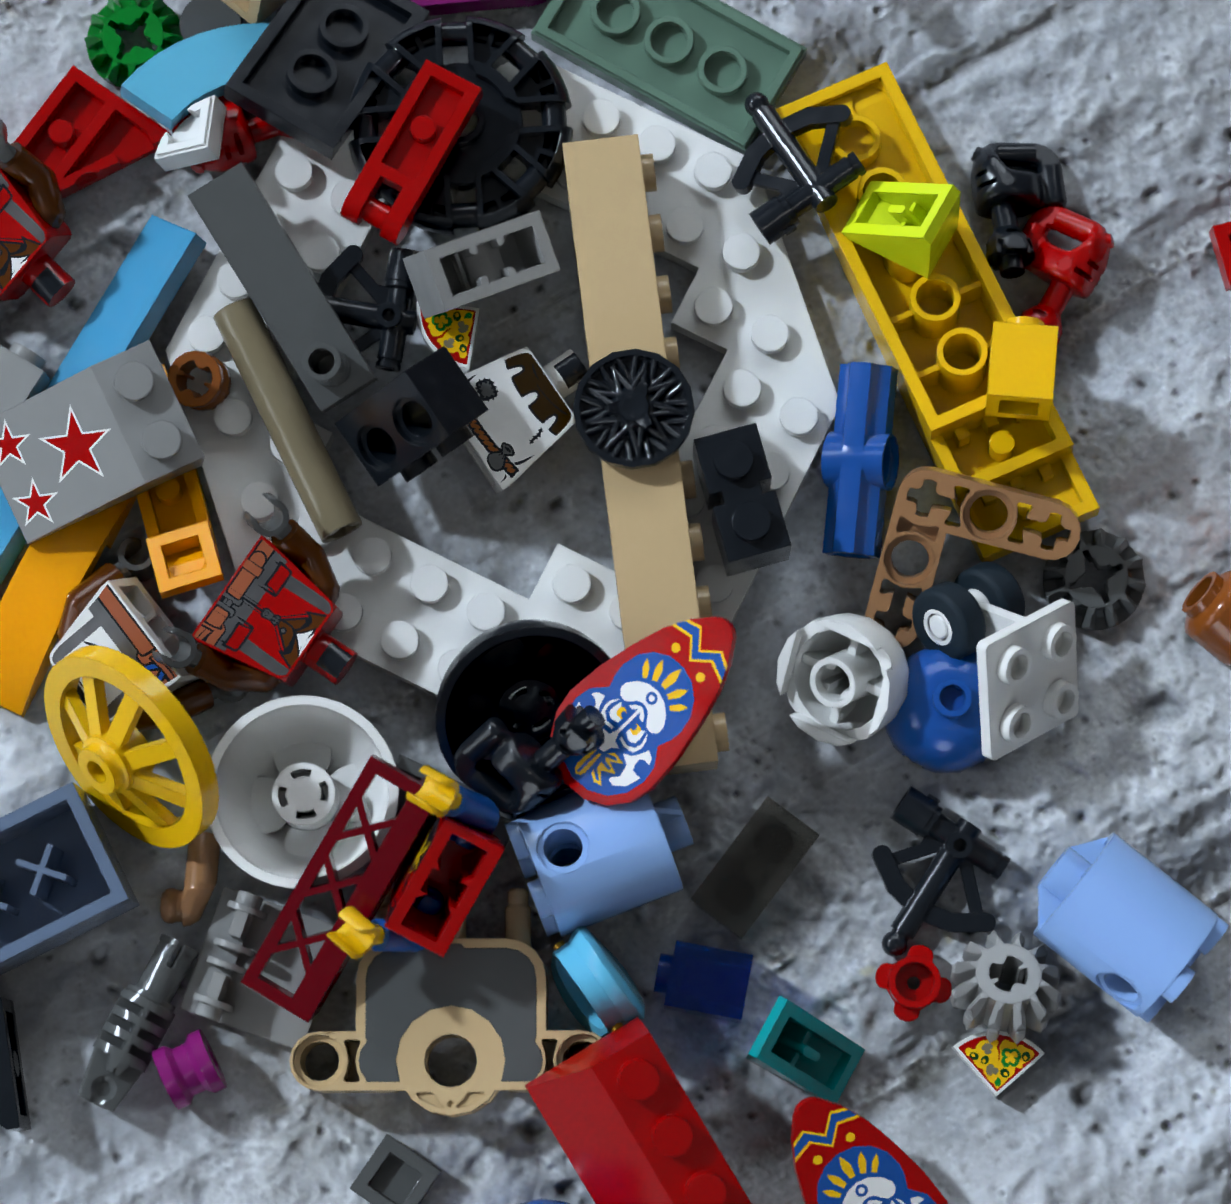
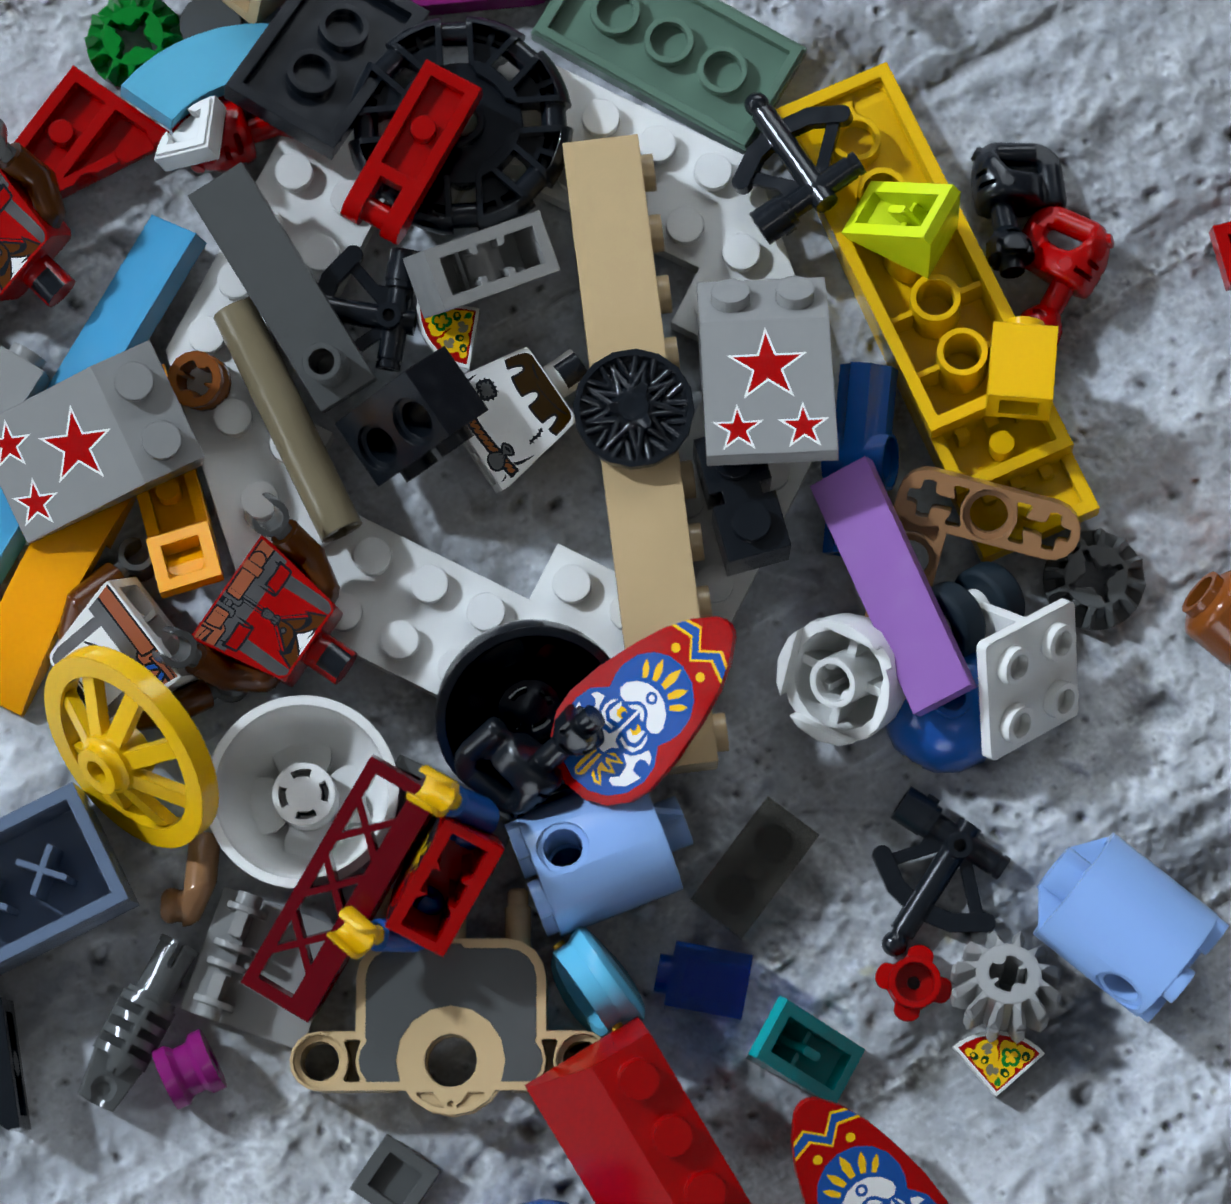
none -> light grey slope [697,276,839,466]
none -> medium lavender tile [810,456,977,717]

